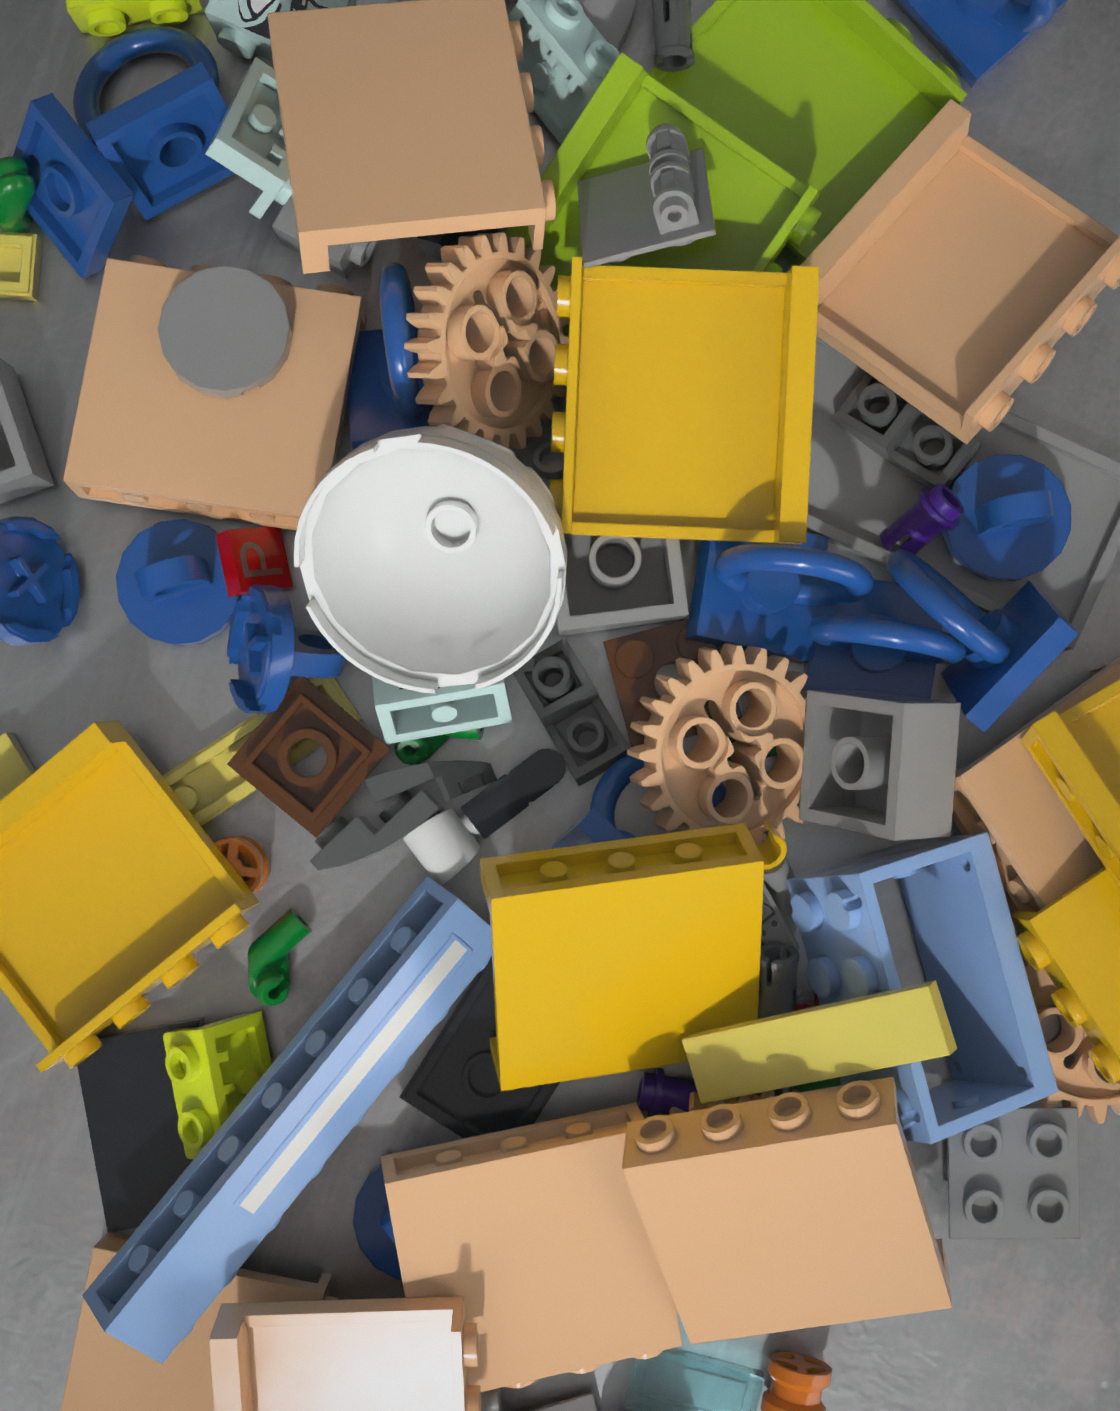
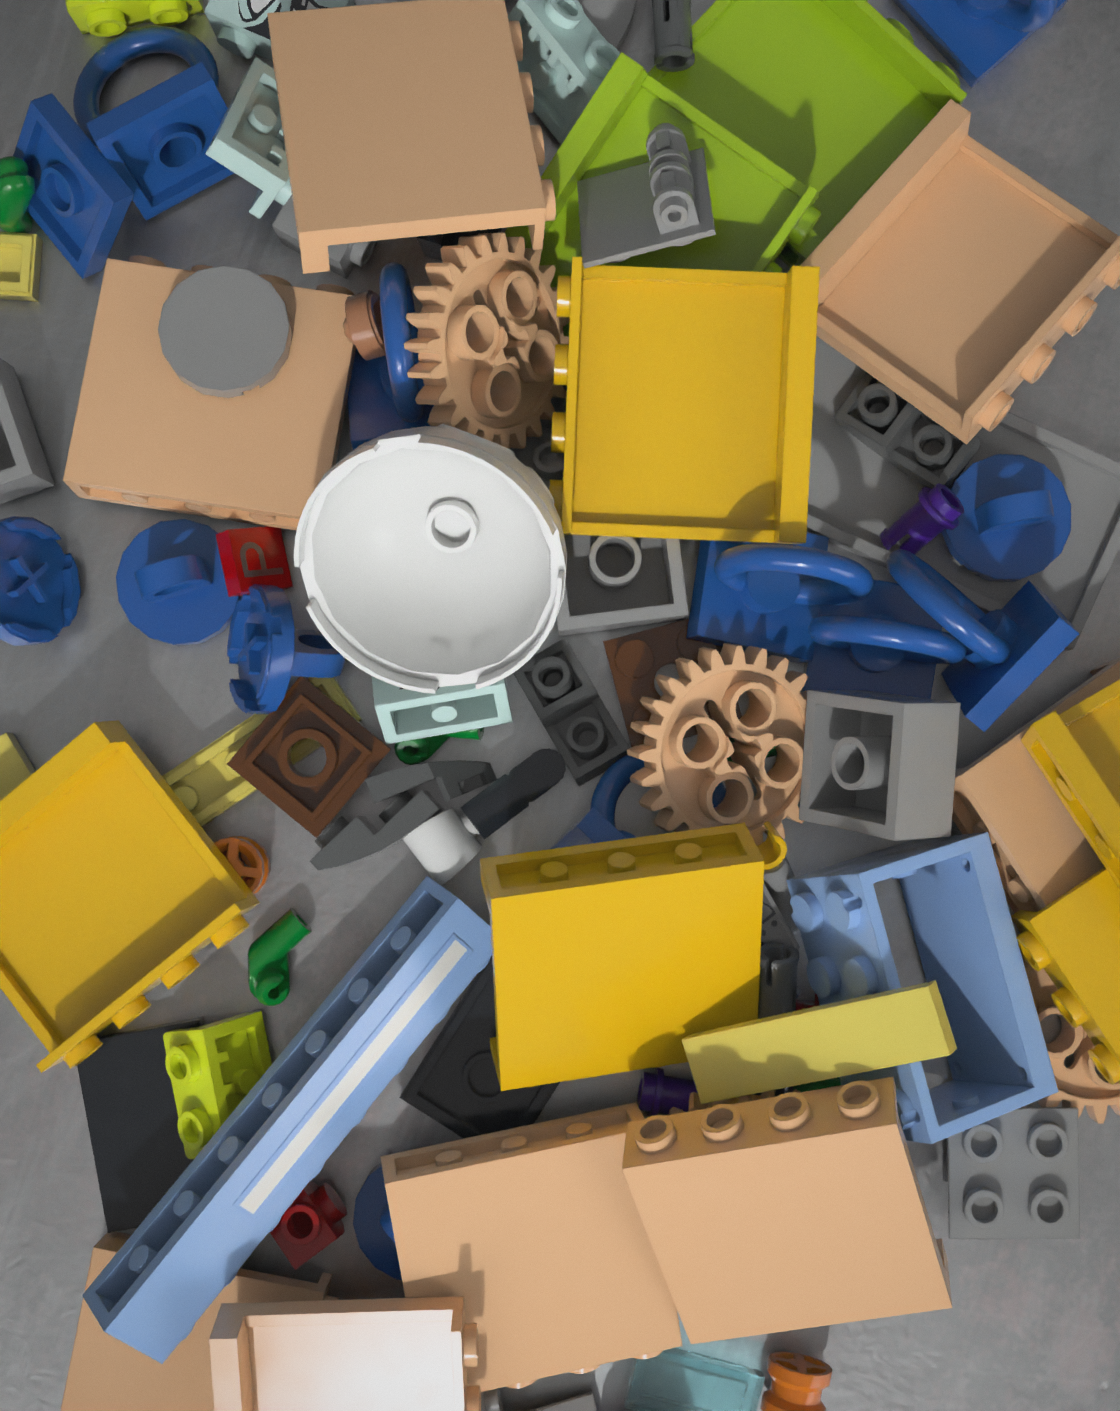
none -> red plate [270,1180,347,1270]
none -> nougat tile [343,290,386,360]

